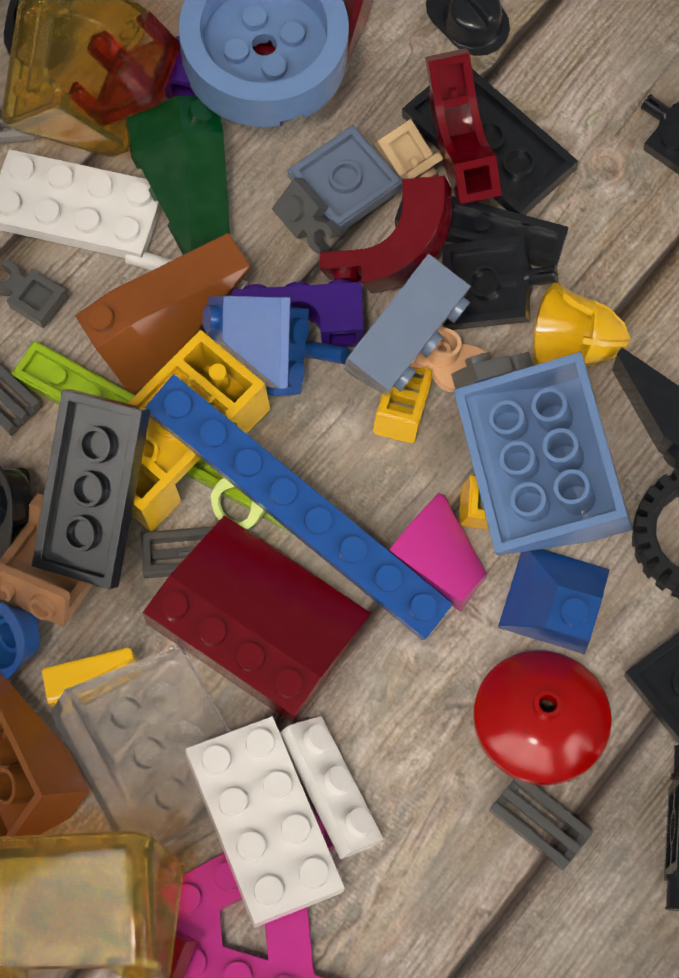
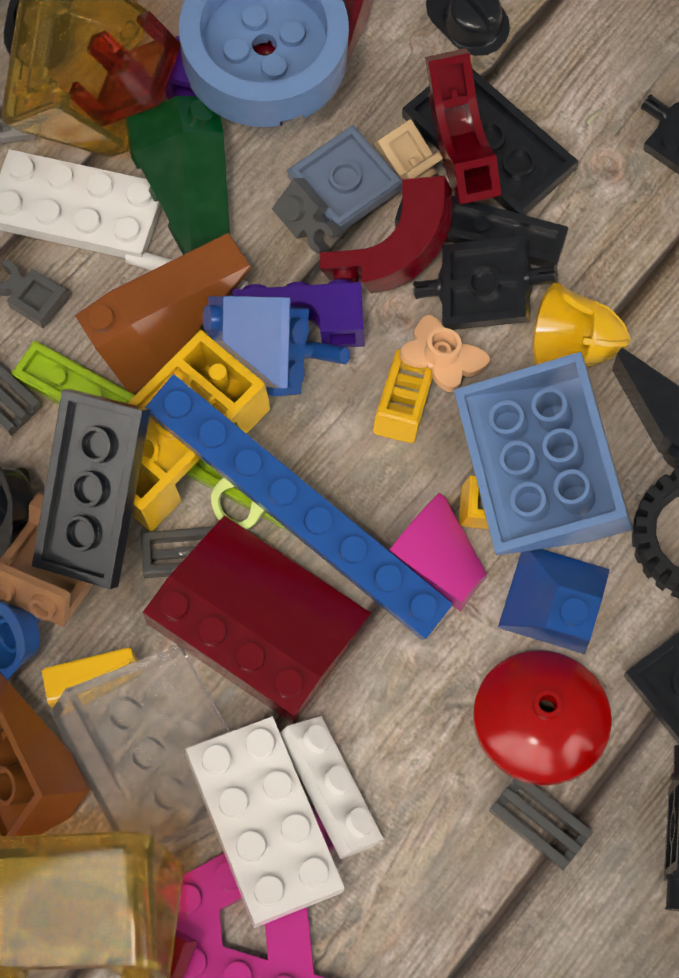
sand blue slope [344,254,471,396] -> none
dark grey plate [451,352,533,389] -> none

